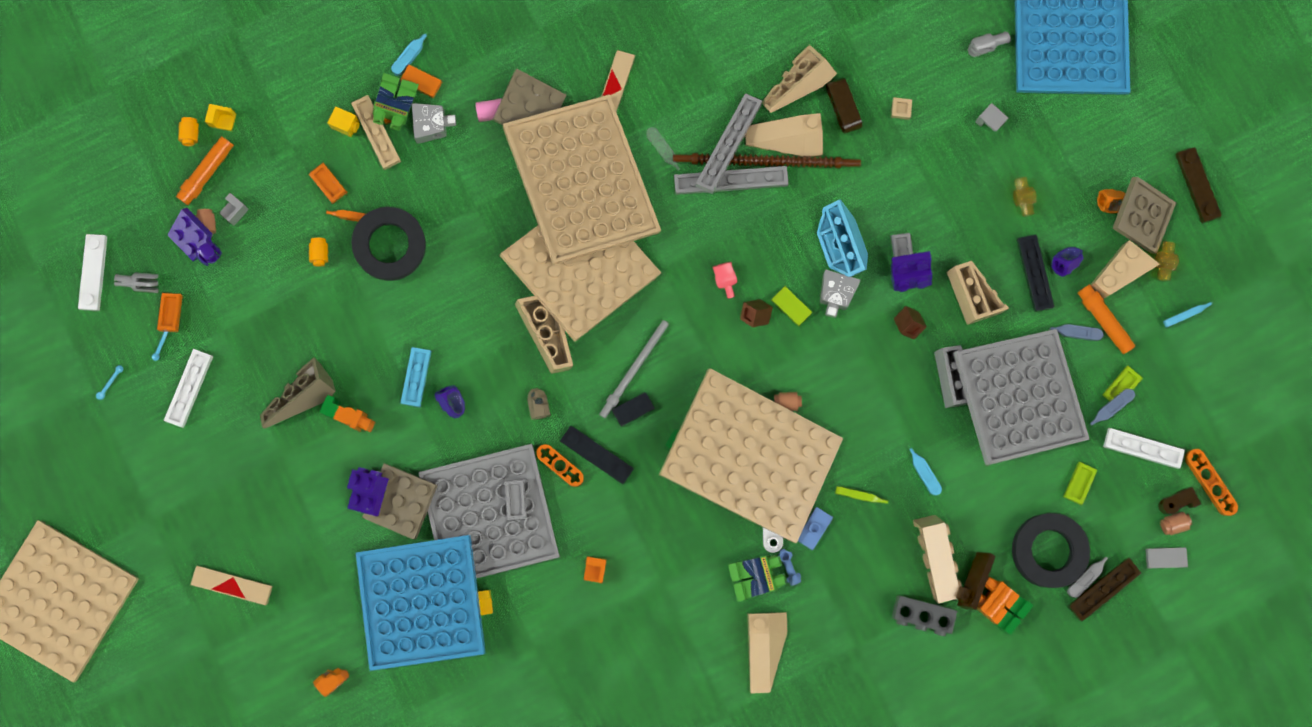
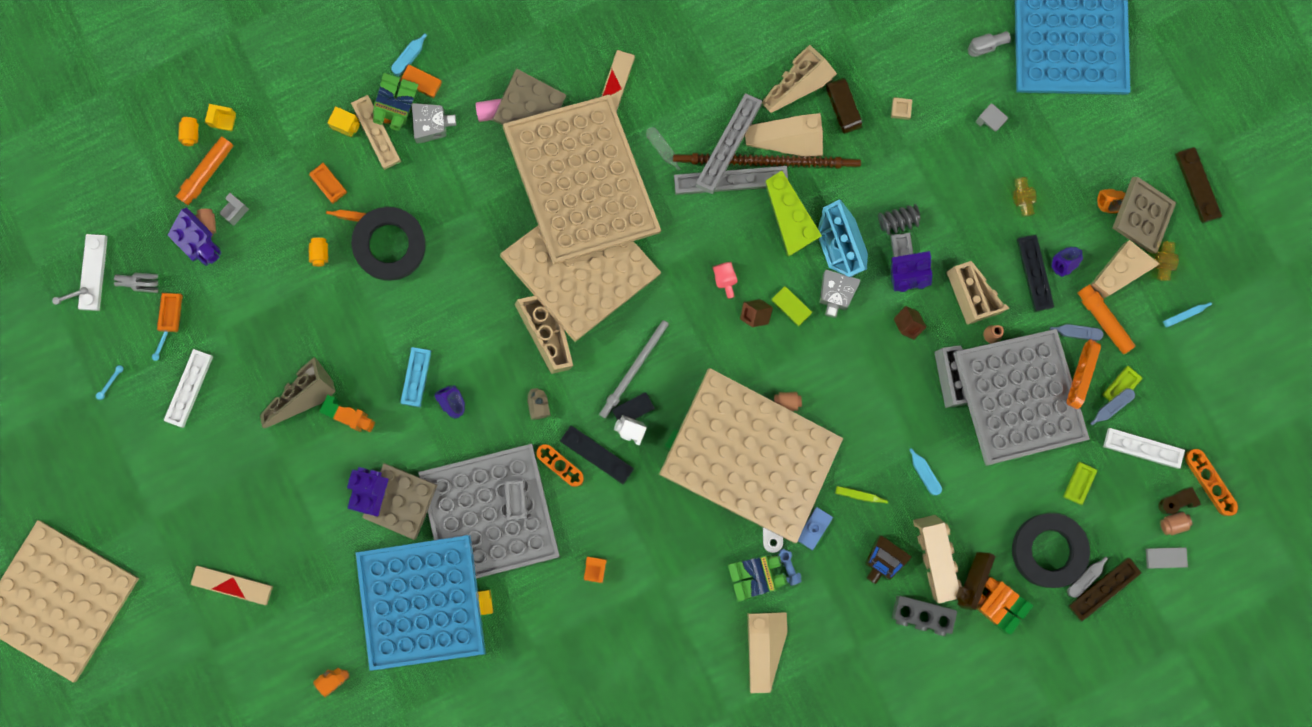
none -> light grey hinge [52,287,88,304]
none -> white brick [614,415,647,445]
none -> lime wedge [765,171,822,256]
none -> dark brown torso [865,535,911,585]
none -> dark grey piece [878,204,920,235]
none -> nougat cone [984,325,1004,344]
none -> orange beam [1066,339,1101,409]

